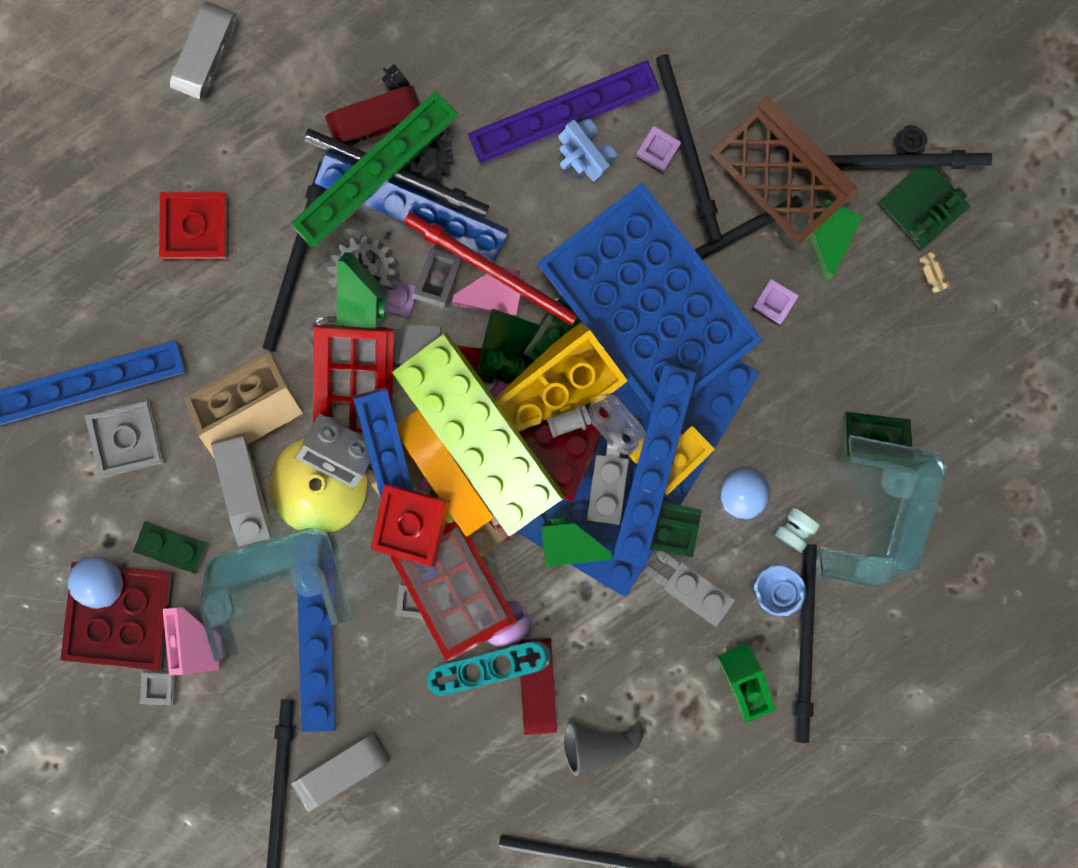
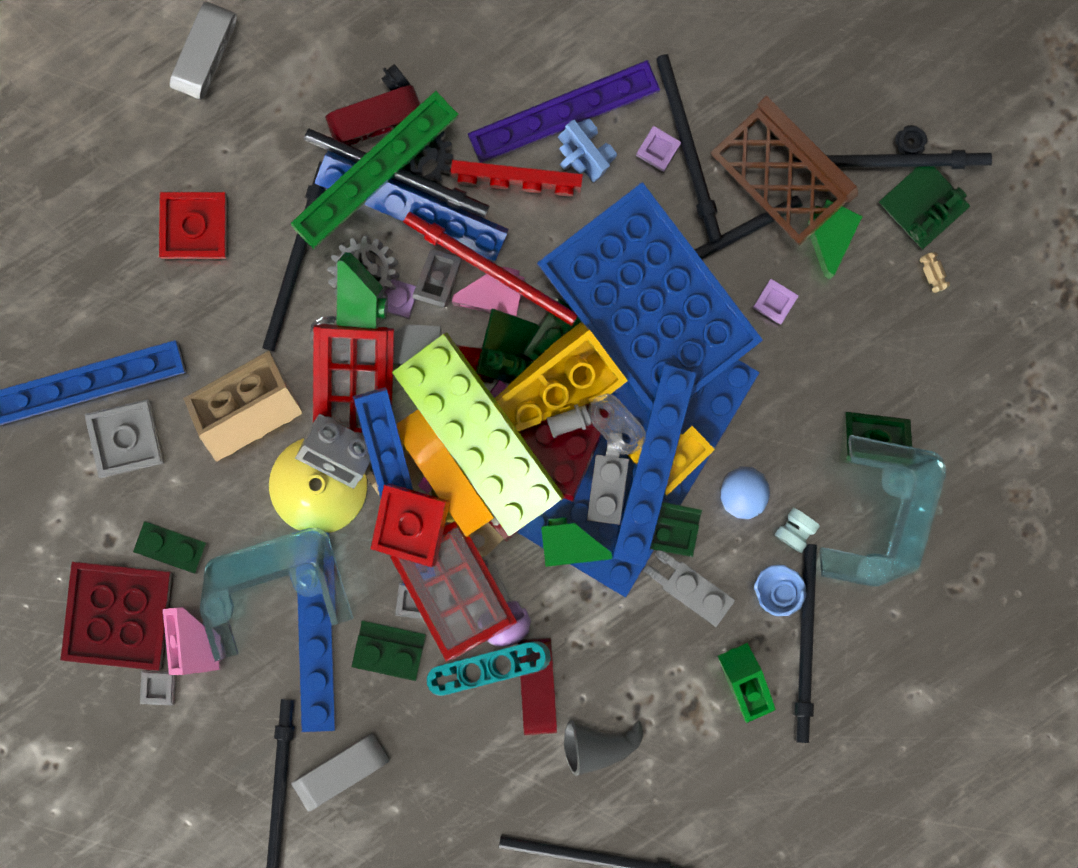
light blue hair [67,556,123,609] -> none
light grey slope [211,435,271,547] -> none
none -> dark green plate [351,620,427,681]
none -> red plate [451,160,583,196]

